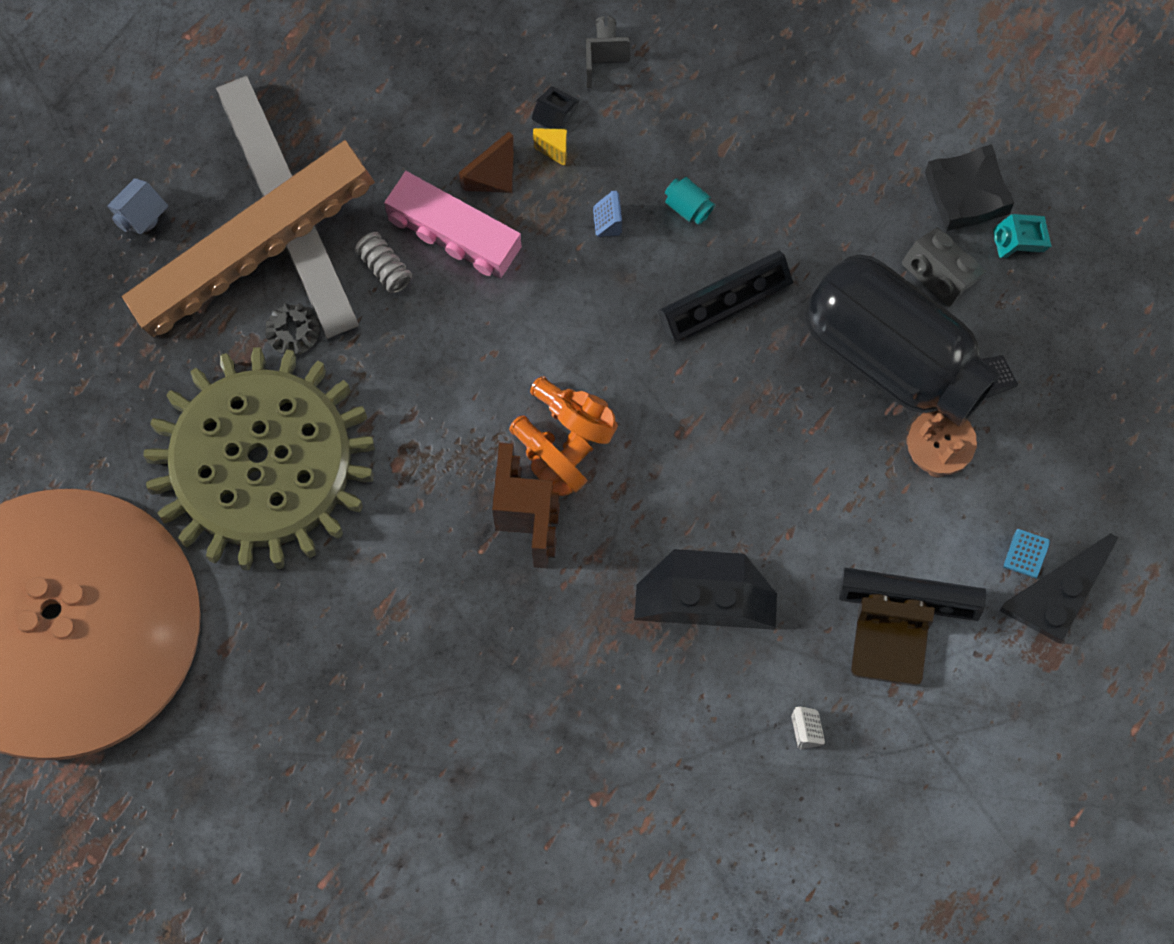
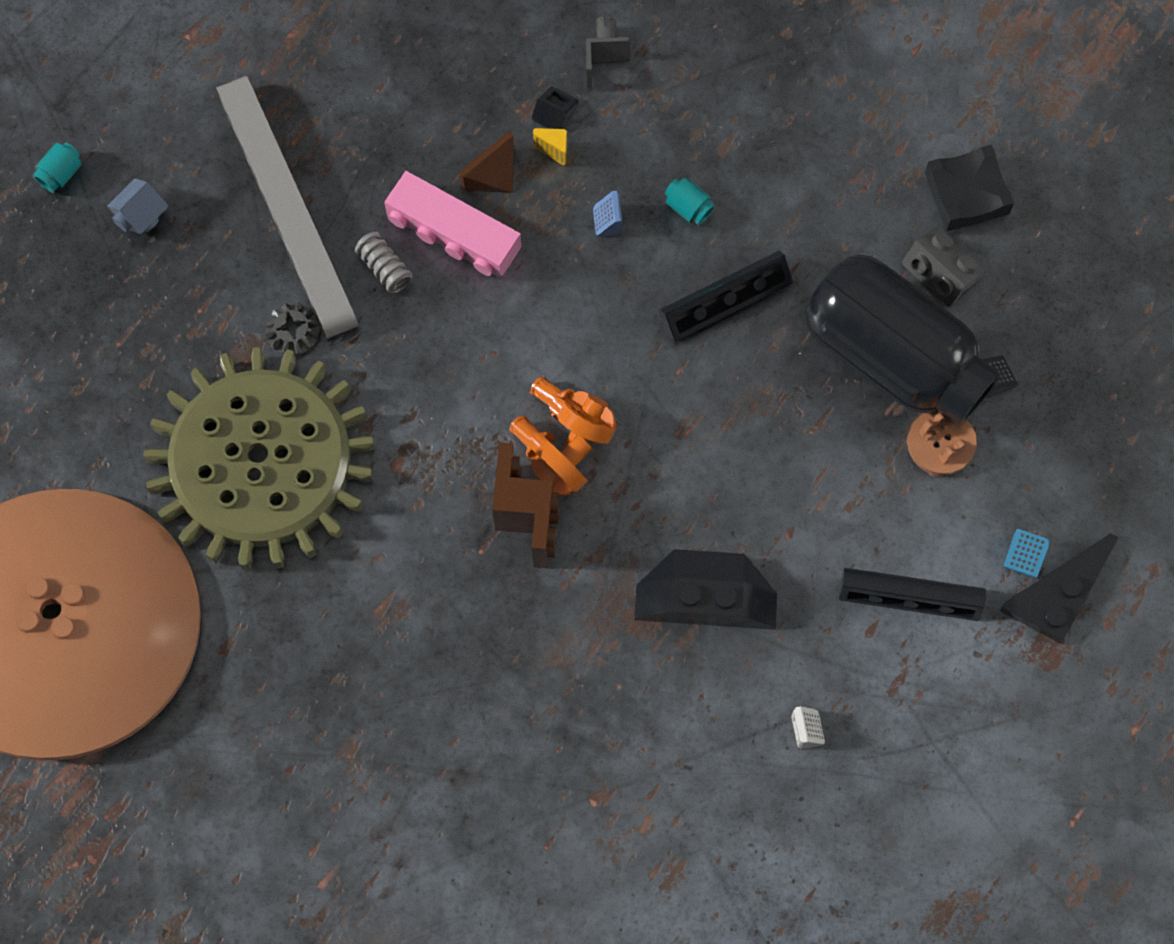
medium nougat brick [121,140,375,338] -> none
dark brown bracket [851,594,935,686] -> none
teal bracket [993,214,1052,258] -> none
none -> teal brick [32,142,82,193]

